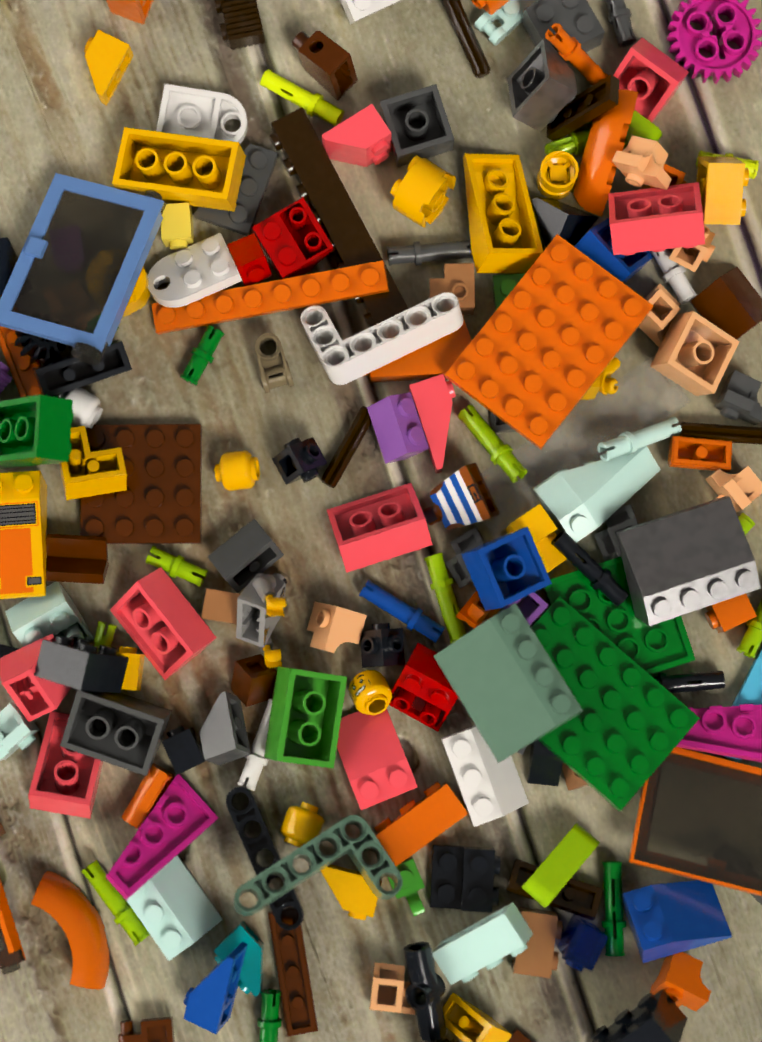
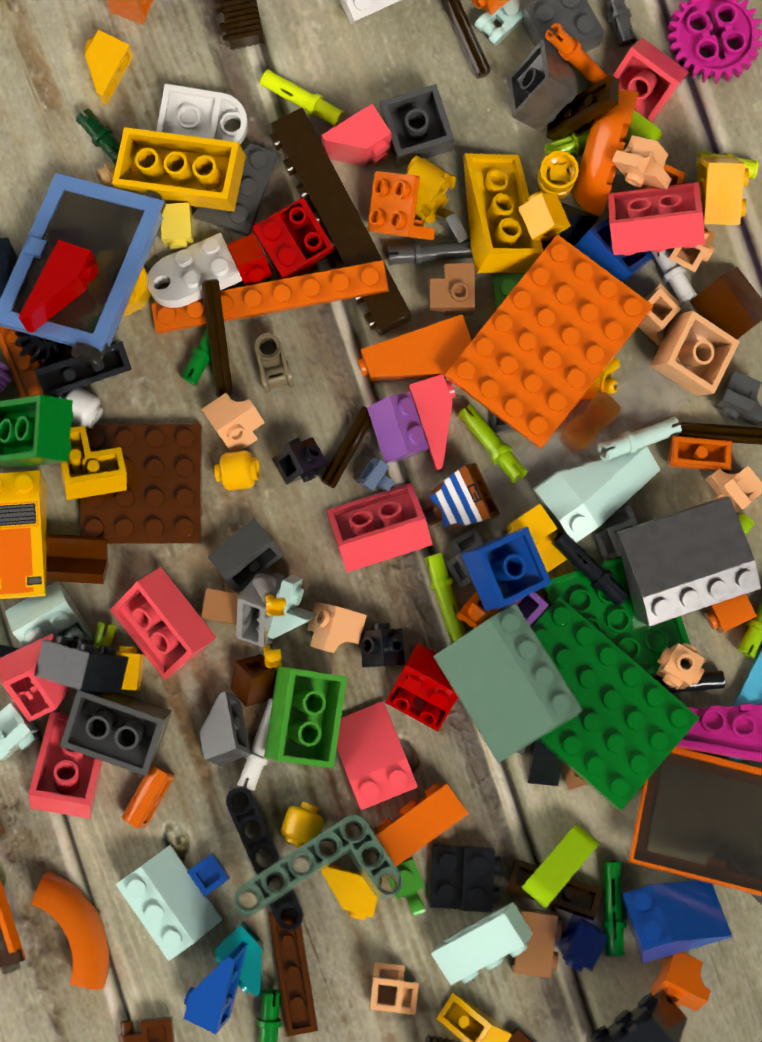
lime pin [81,860,150,946] -> none
dark pink wing [106,774,219,900] -> none
lime pin [146,546,208,588] -> none
black brick [162,725,205,775] -> none
reddish brown torso [292,31,358,100] -> none
white beam [300,292,464,385] -> none
yellow head [348,670,392,715] -> none
blue pin [359,580,445,643] -> none
black piece [404,941,447,1041] -> none
white slope [441,726,529,827] -> none
none -> red slope [18,240,98,333]
none -> dark green pin [76,108,120,165]
none -> tan plate [96,164,115,188]
none -> blue plate [187,853,230,897]
none -> light nougat brick [201,393,265,452]
none -> dark brown axle [202,279,233,397]
none -> light aqua slope [268,575,316,639]
none -> sand blue tile [356,458,395,491]
none -> orange bracket [367,171,435,240]
none -> dark grey tile [436,209,468,243]
none -> yellow brick [518,191,571,241]
none -> clear orange brick [560,392,621,455]
none -> light nougat brick [656,643,705,689]

